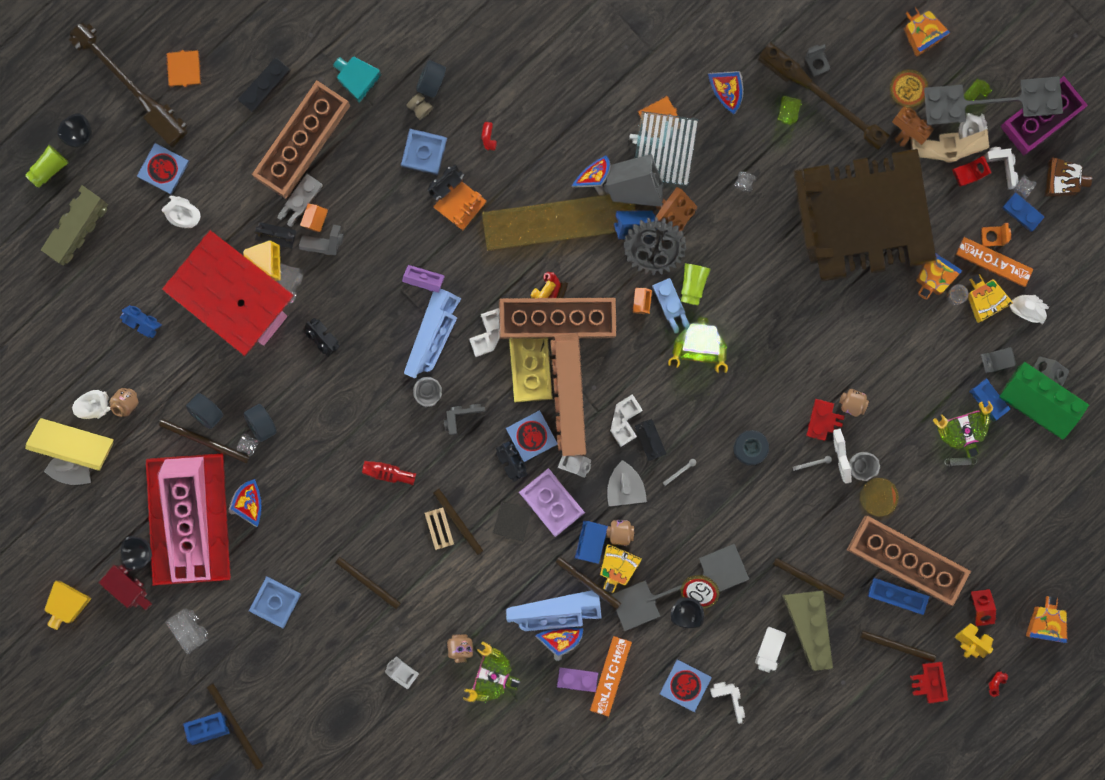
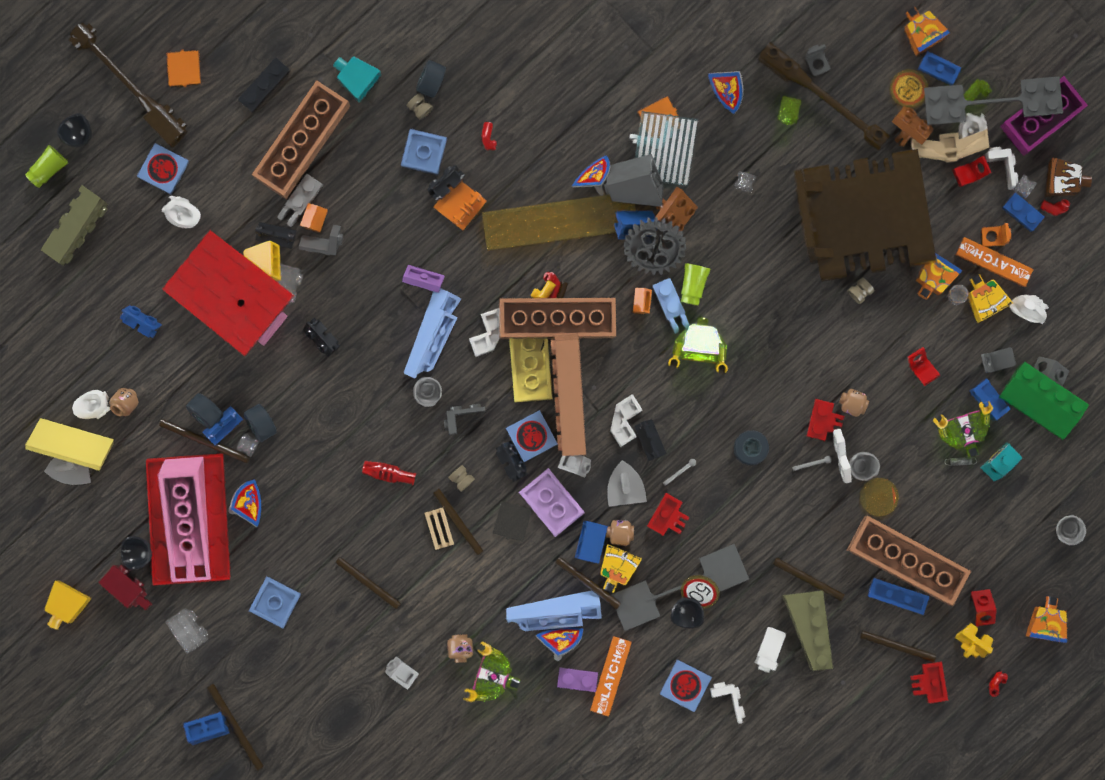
none -> blue hinge [203,406,243,445]
none -> dark tan wheel [448,465,475,492]
none -> red hinge [647,493,690,536]
none -> dark tan wheel [847,278,875,304]
none -> red bracket [907,347,940,386]
none -> blue plate [918,51,961,86]
none -> teal torso [980,442,1022,481]
none -> red arm [1040,199,1070,216]
none -> light grey hair [1056,515,1086,545]

